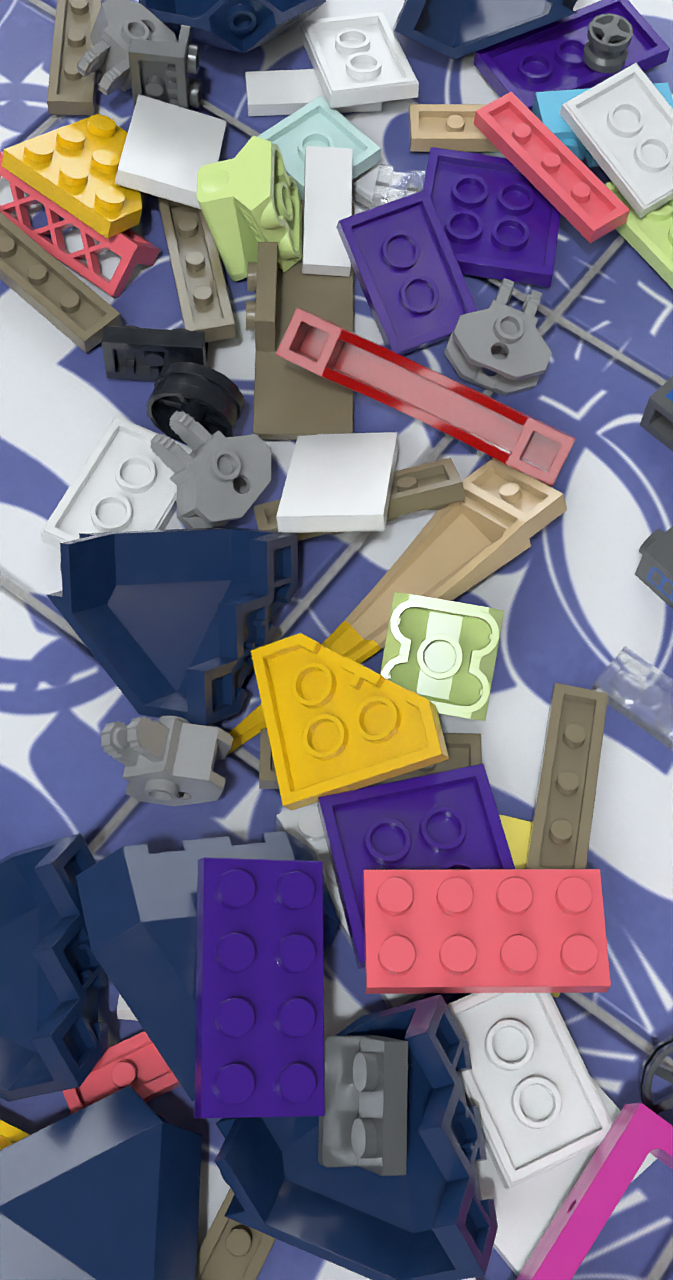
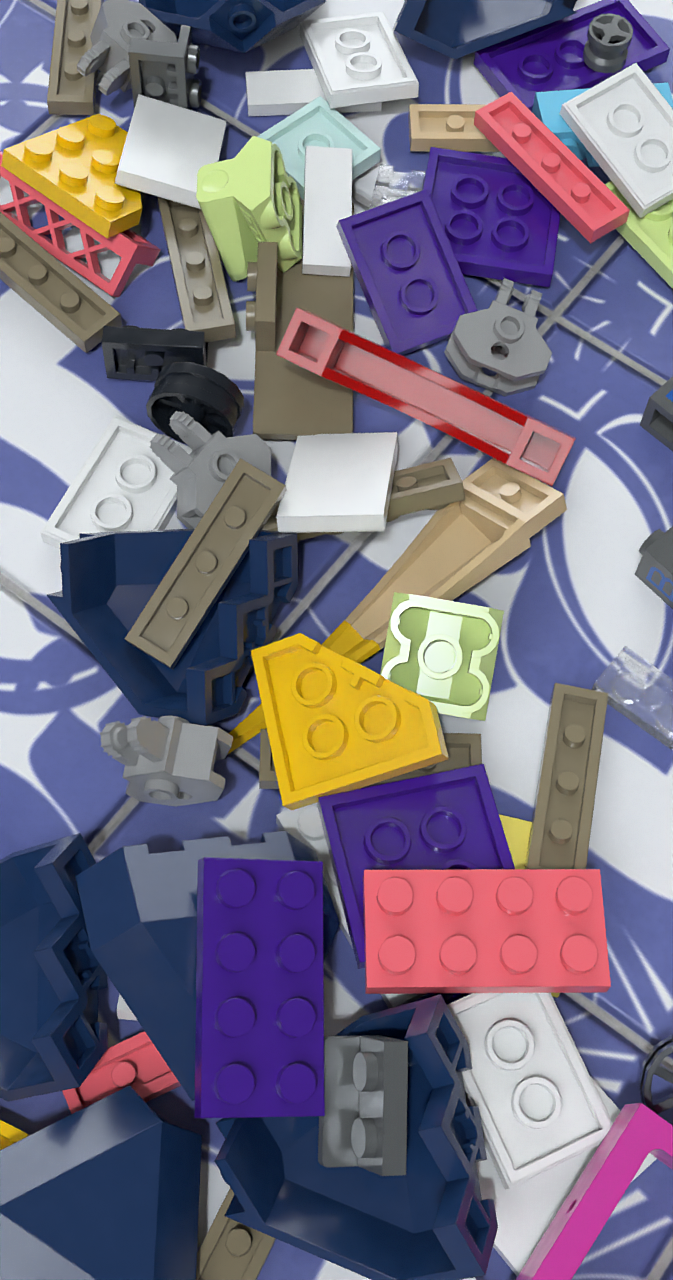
none -> dark tan plate [125,458,287,670]

